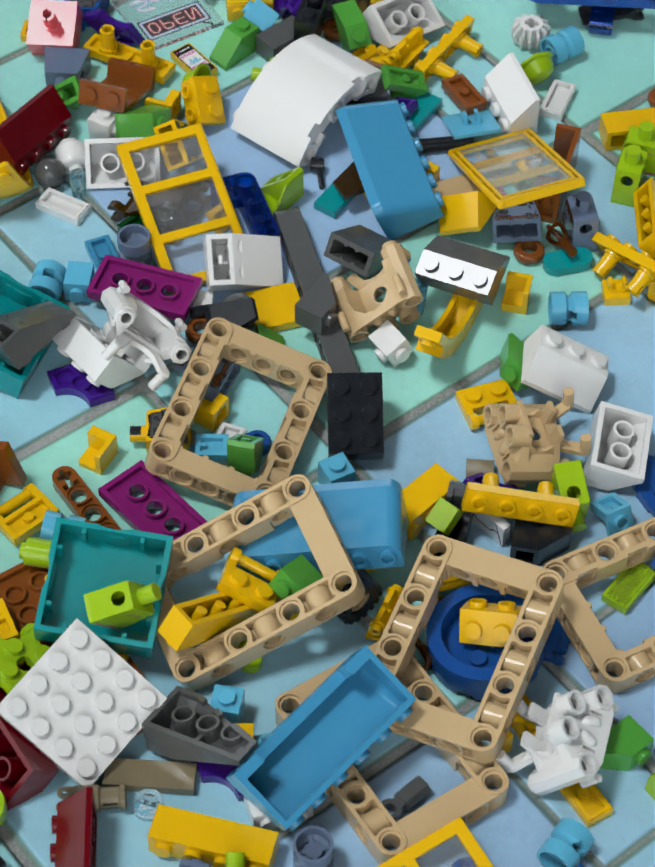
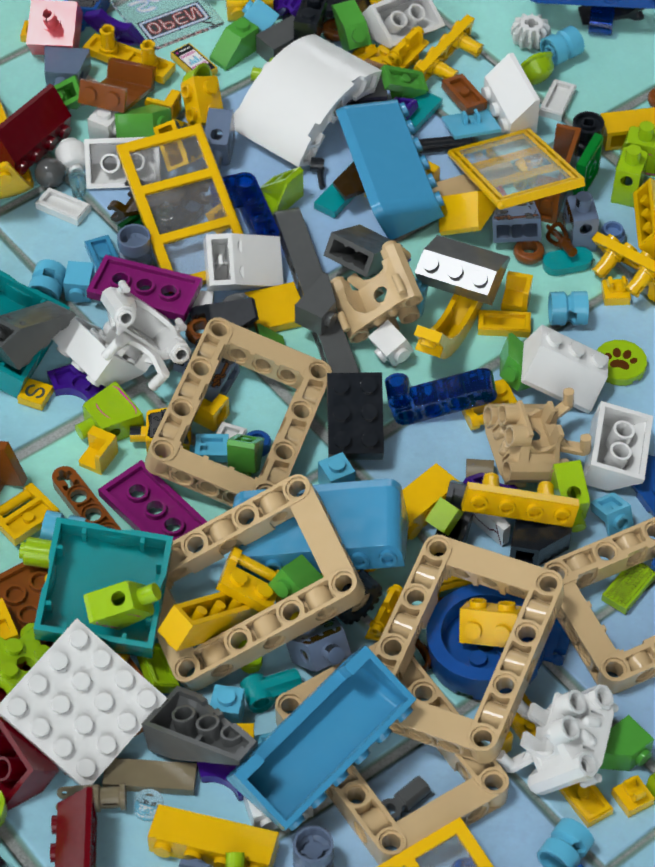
none -> yellow tile [17,378,54,411]
none -> lime torso [75,381,144,441]
none -> lime tile [137,643,180,693]
none -> sand blue torso [205,108,235,170]
none -> teal piece [240,668,302,713]
none -> sand blue torso [286,617,352,672]
none -> clear blue beam [385,368,497,425]
none -> yellow tile [478,310,531,338]
none -> black wheel [572,111,604,157]
none -> green tile [572,133,604,195]
none -> lime tile [597,340,647,386]
none -> medium blue plate [600,221,625,242]
none -> yellow tile [611,775,655,818]

